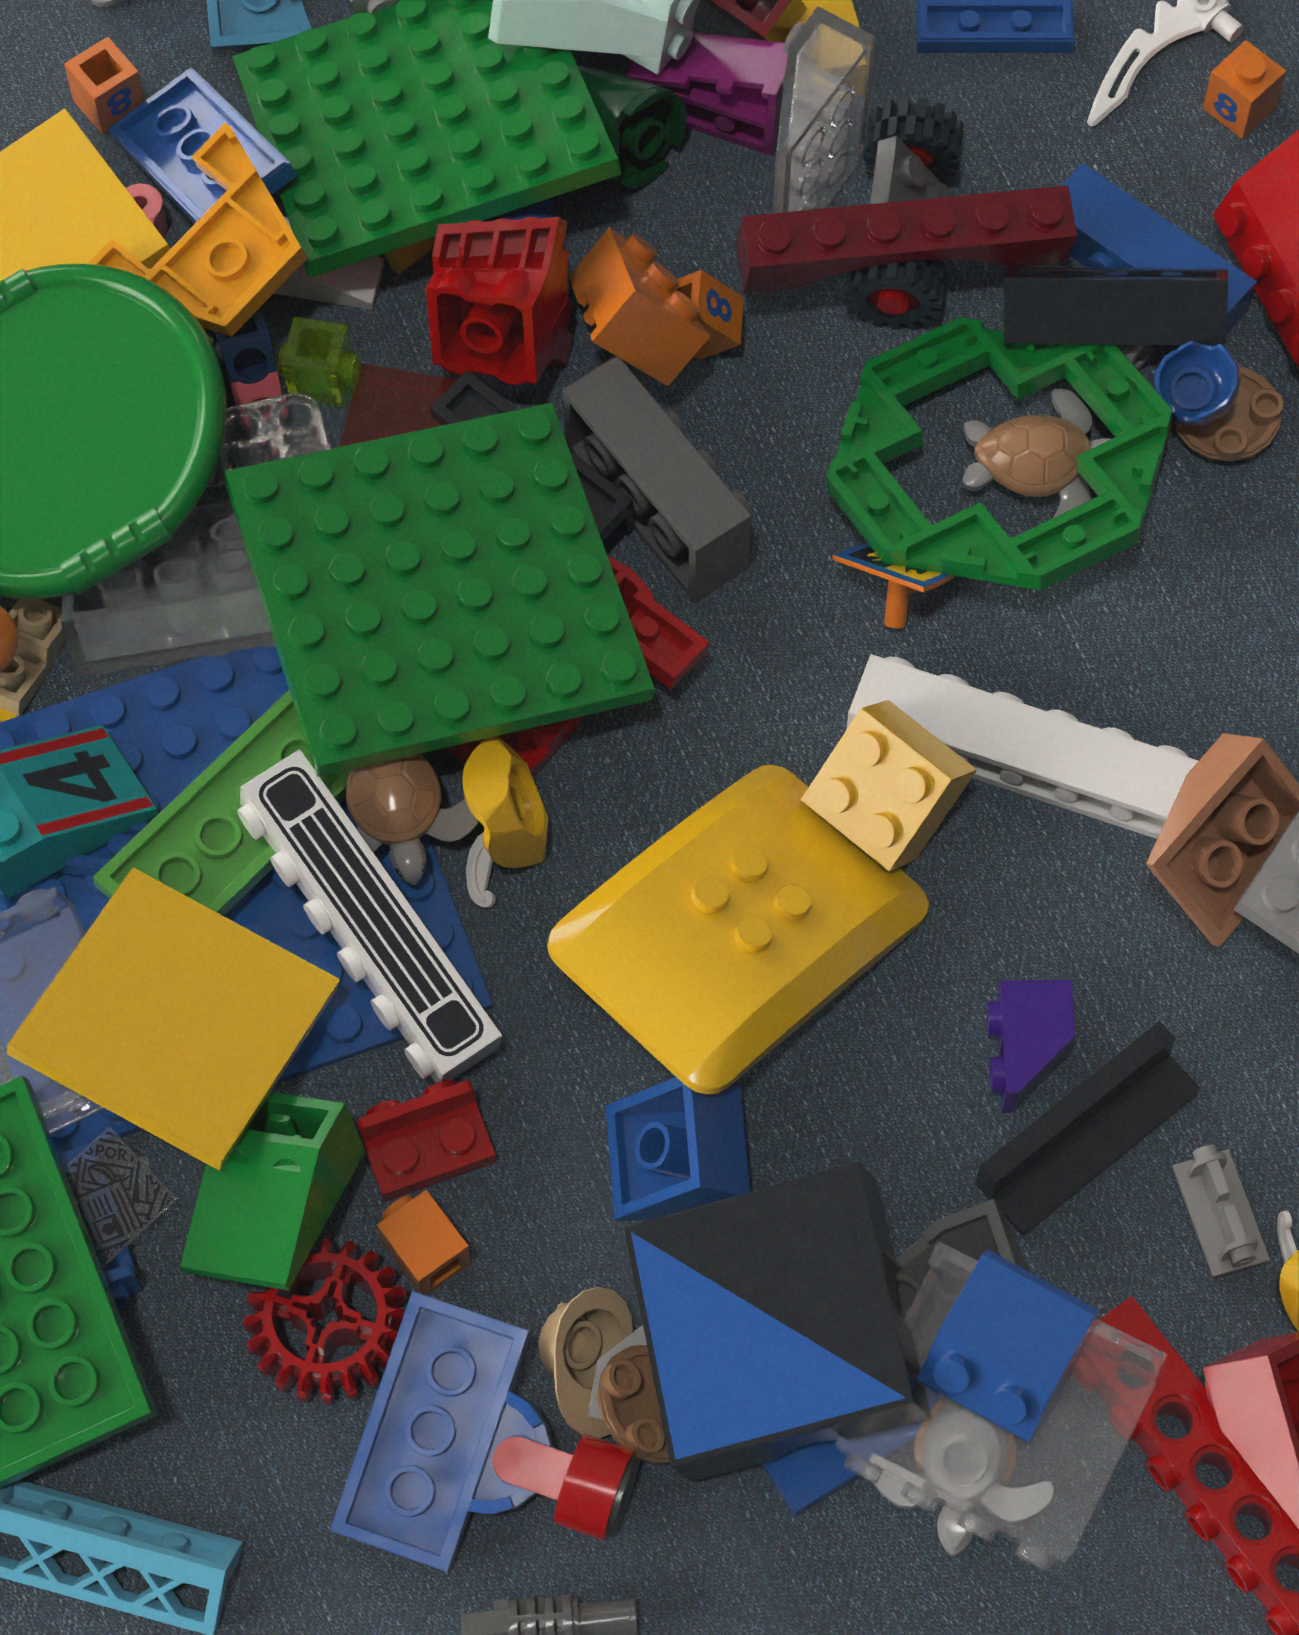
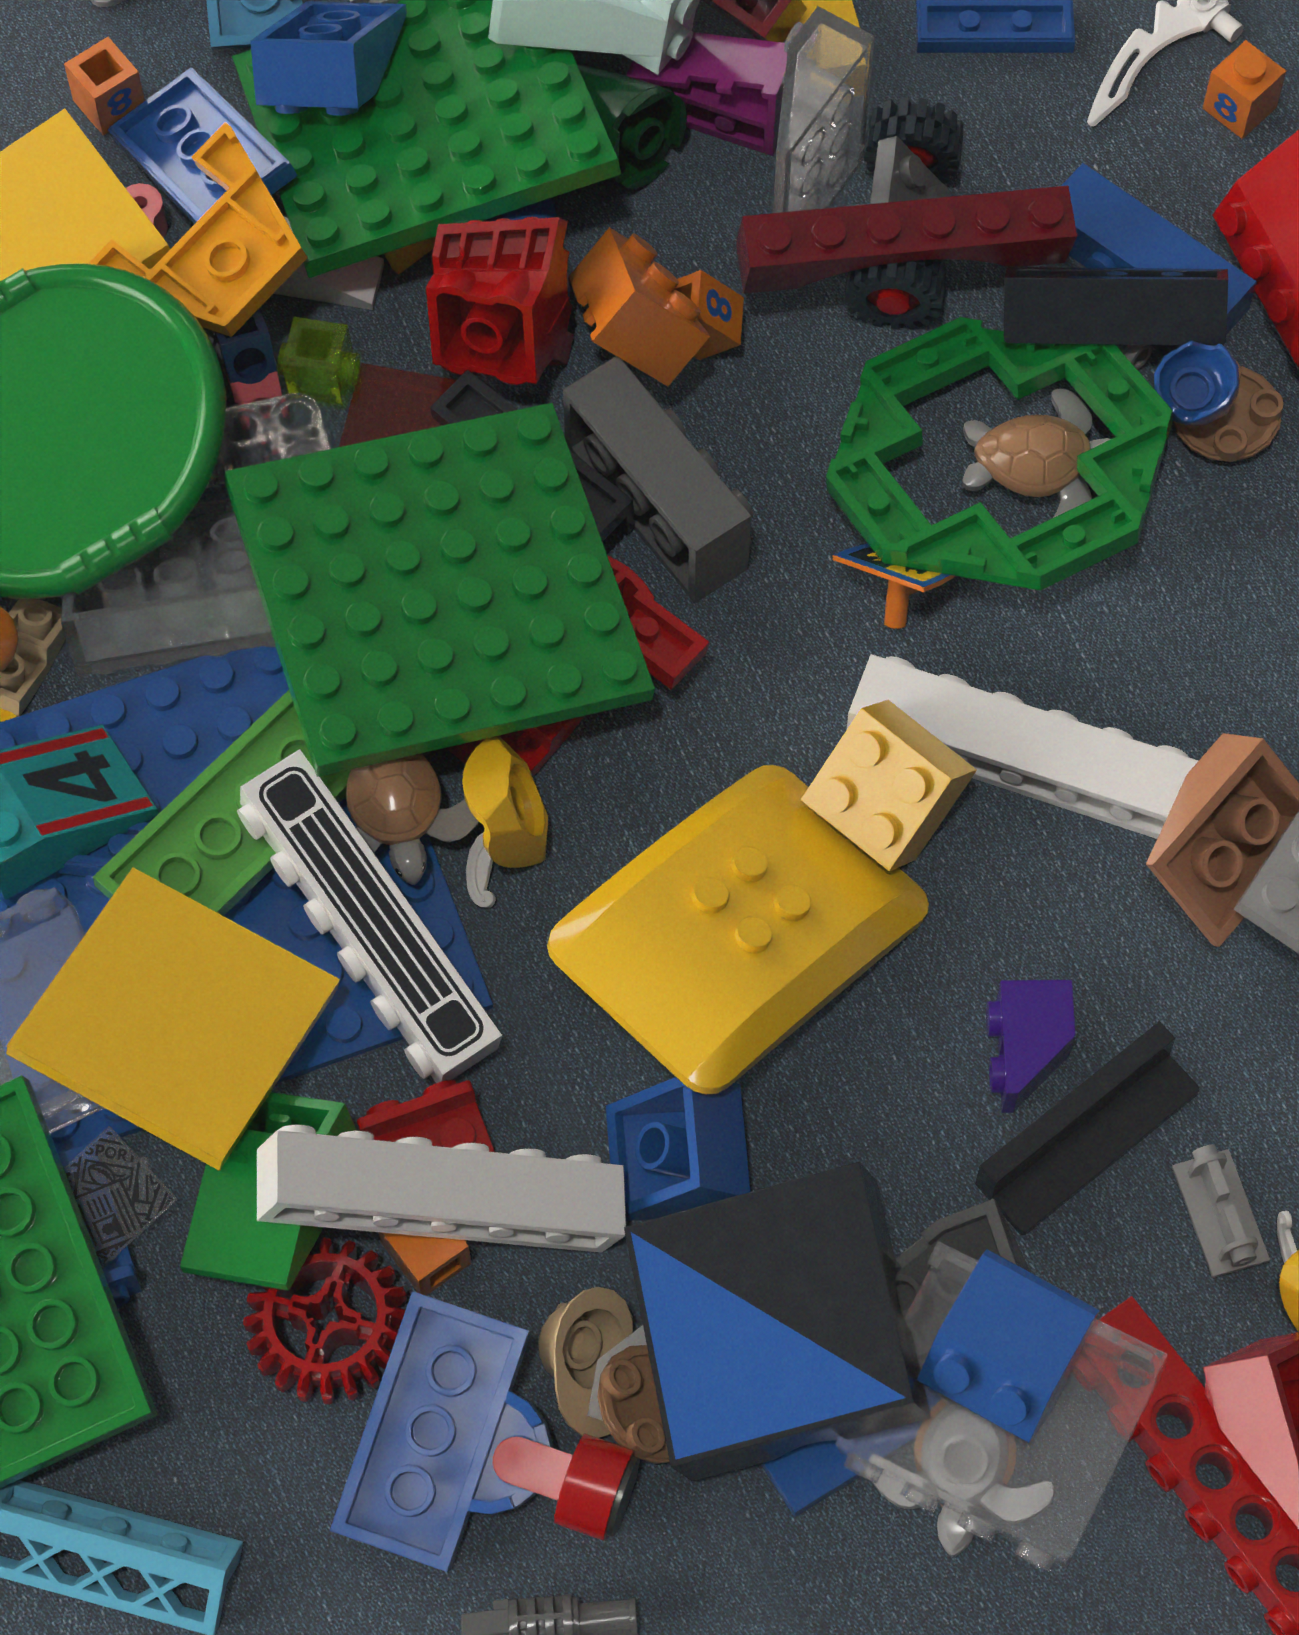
none -> blue slope [250,1,407,115]
none -> white brick [257,1125,626,1253]

